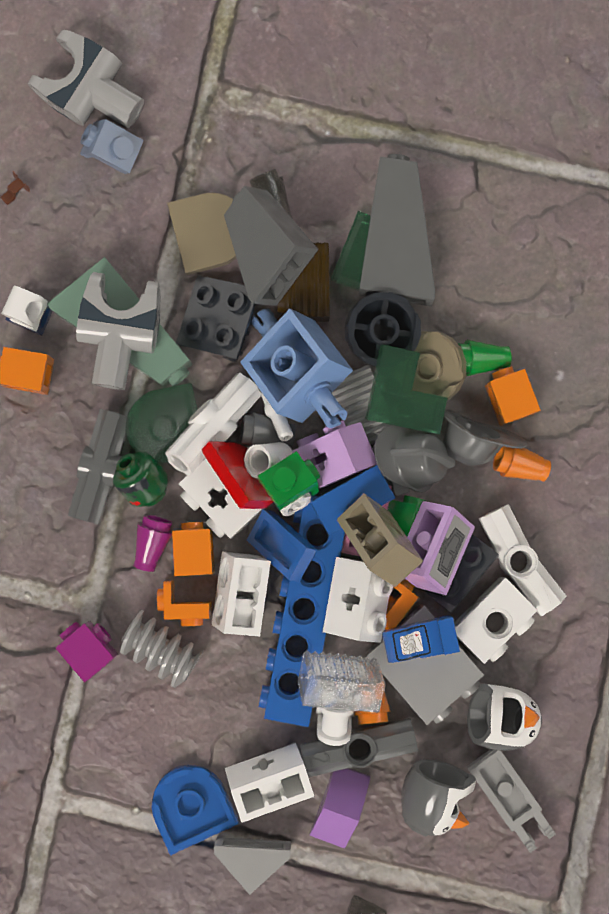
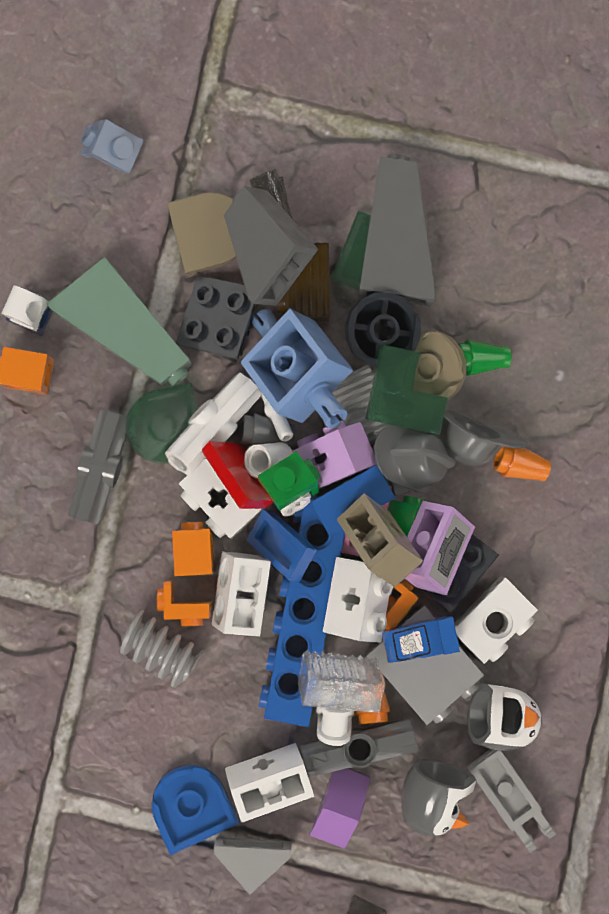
copper piece [0,171,30,205] -> none
light grey connector [27,30,144,128] -> none
magenta brick [55,621,119,683] -> none
light grey connector [76,272,161,390] -> none
dark green head [113,452,169,507] -> none
magenta cone [133,514,172,572] -> none
white piece [479,504,567,616] -> none
orange brick [485,366,541,426] -> none

